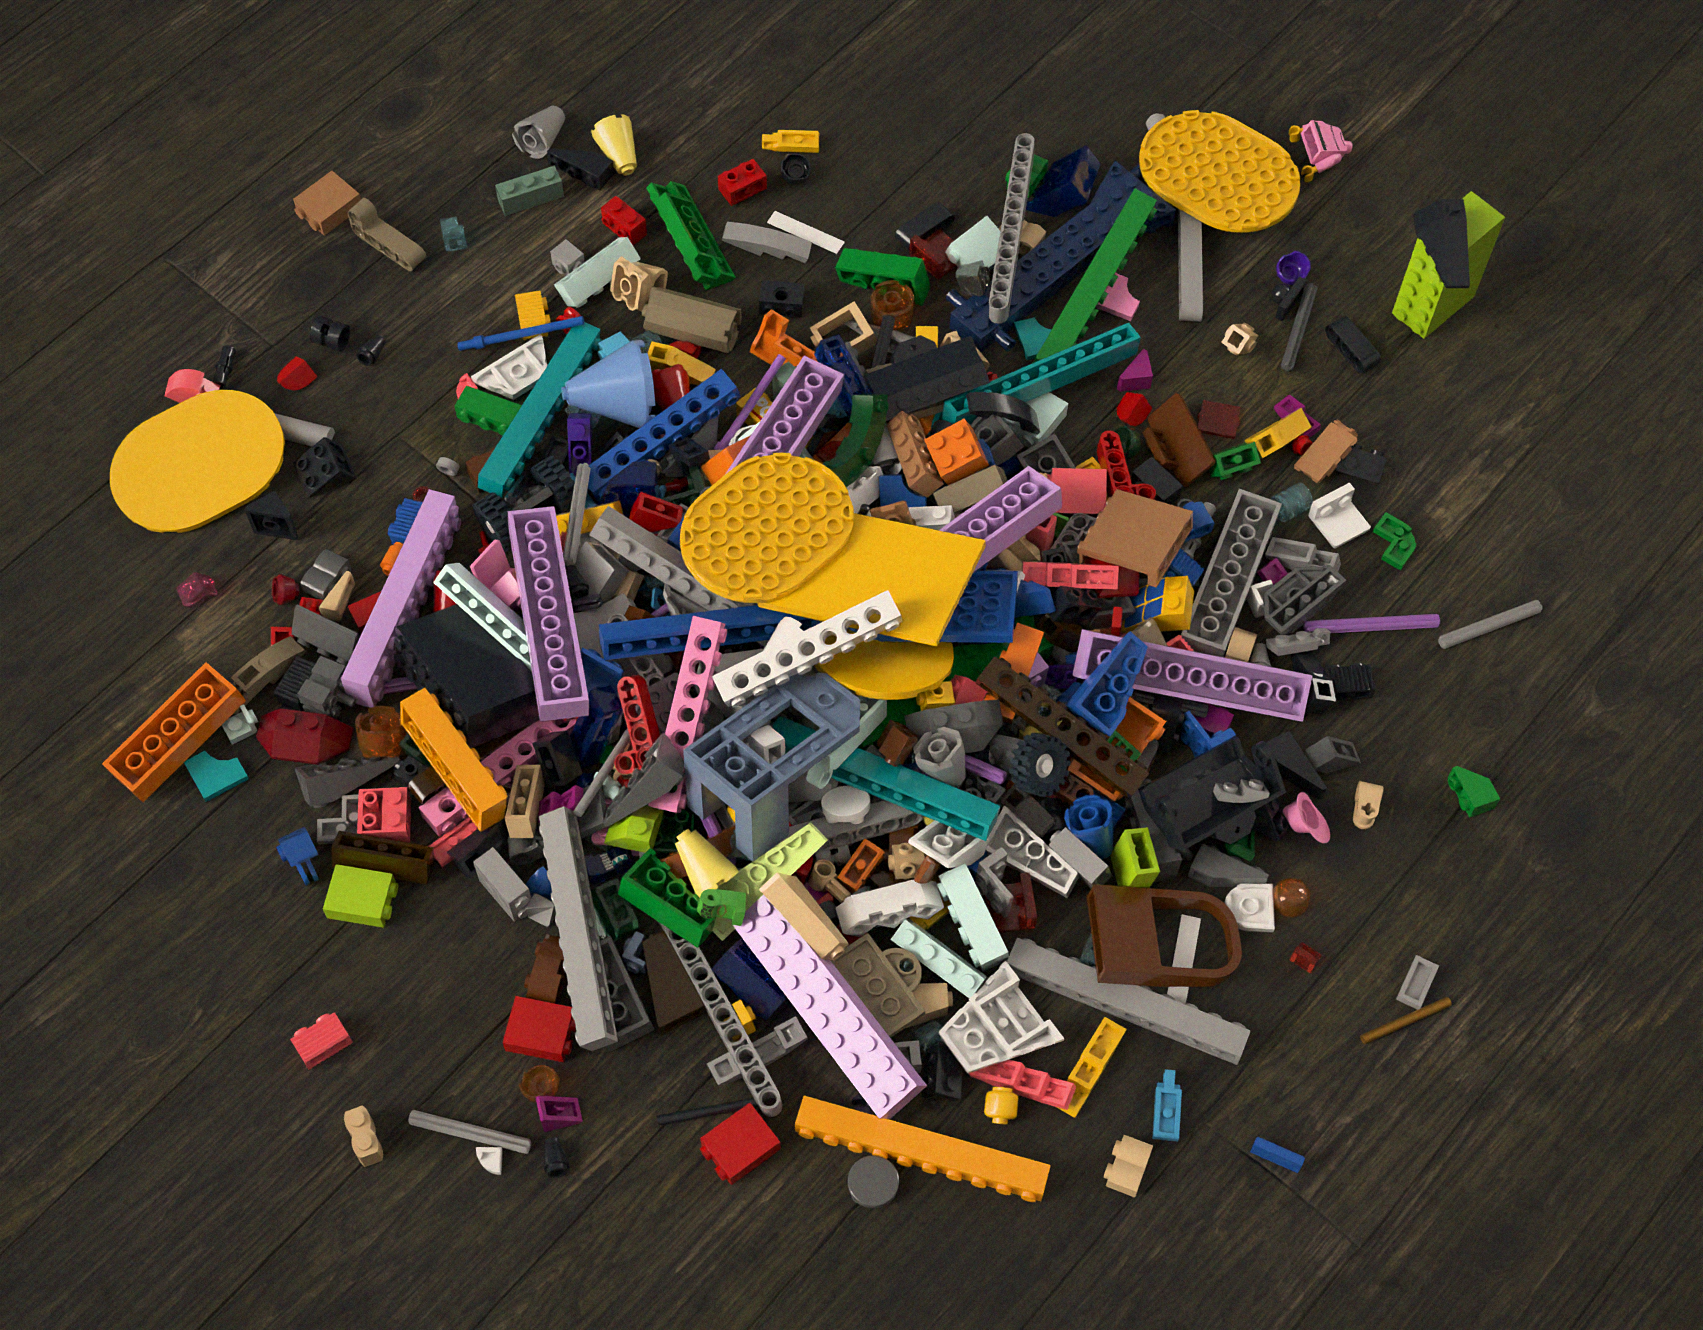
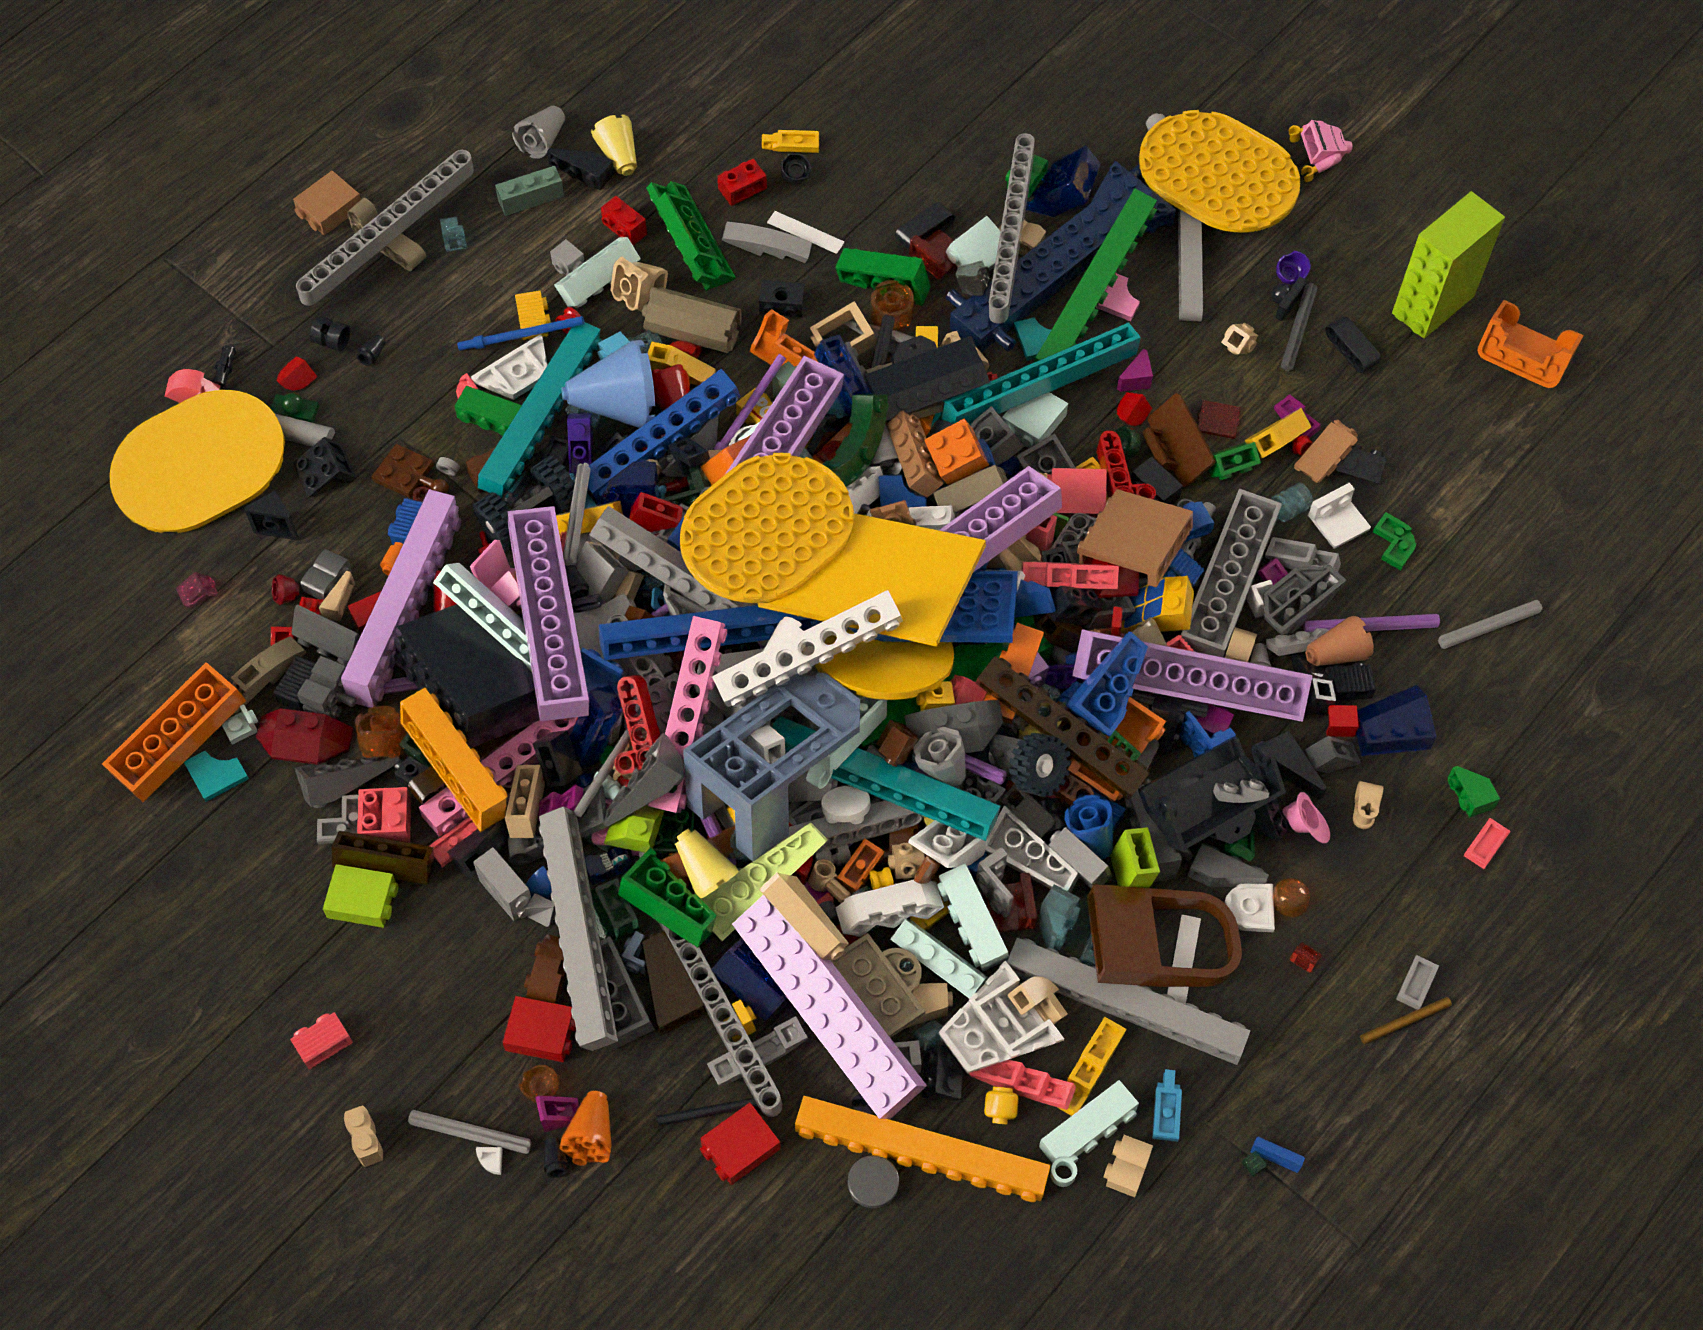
blue brick [276,827,319,886] -> none
bright green leg [697,889,746,926] -> none
black slope [966,392,1040,435] -> none
black wedge [1413,199,1470,288] -> none
none -> dark green tile [271,392,319,423]
none -> light grey beam [296,150,474,306]
none -> reddish brown plate [371,444,449,498]
none -> orange cone [560,1091,612,1166]
none -> yellow wheel [869,867,894,890]
none -> tan brick [1008,976,1068,1024]
none -> clear light blue slope [1038,884,1081,950]
none -> light aqua hinge [1039,1080,1139,1187]
none -> clear green piece [1242,1151,1267,1177]
none -> nougat cone [1305,616,1374,666]
none -> red panel [1326,705,1359,737]
none -> clear blue wedge [1356,685,1437,756]
none -> coral tile [1464,818,1510,869]
none -> orange windscreen [1478,300,1584,388]

